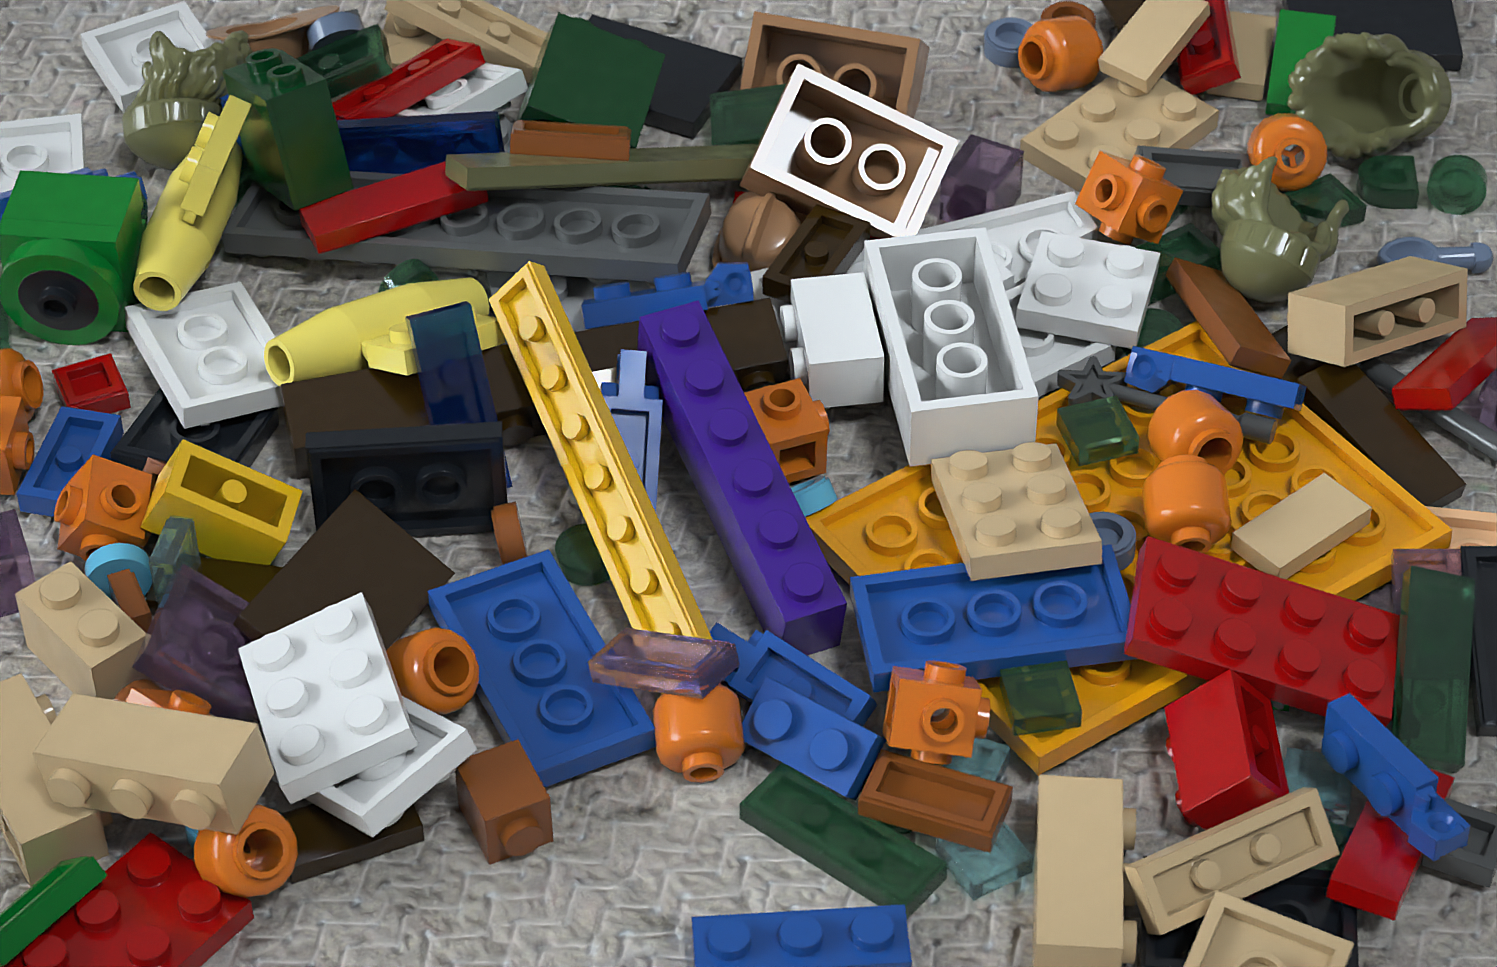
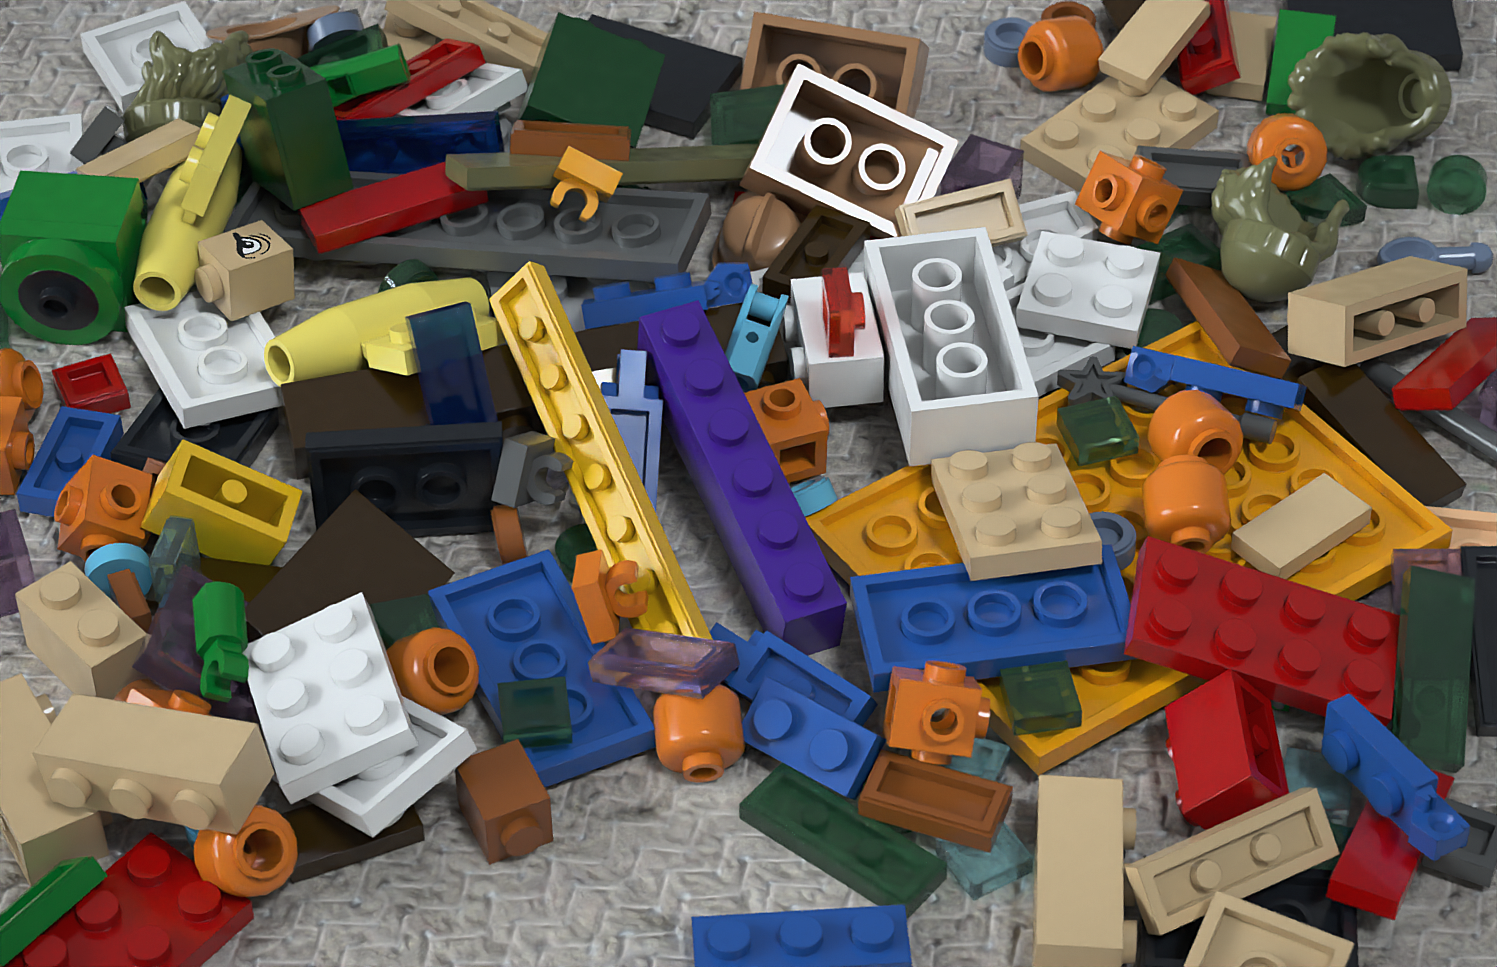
none -> dark grey tile [70,104,128,164]
none -> tan tile [76,119,204,183]
none -> green bar [192,581,249,703]
none -> tan brick [195,220,295,321]
none -> green bar [310,43,411,108]
none -> clear green tile [369,594,439,646]
none -> dark grey tile [491,431,573,508]
none -> clear green tile [497,676,573,749]
none -> light orange tile [550,146,623,222]
none -> orange tile [572,549,649,644]
none -> medium azure bar [725,283,789,392]
none -> clear red plate [821,267,865,358]
none -> tan tile [894,179,1028,247]

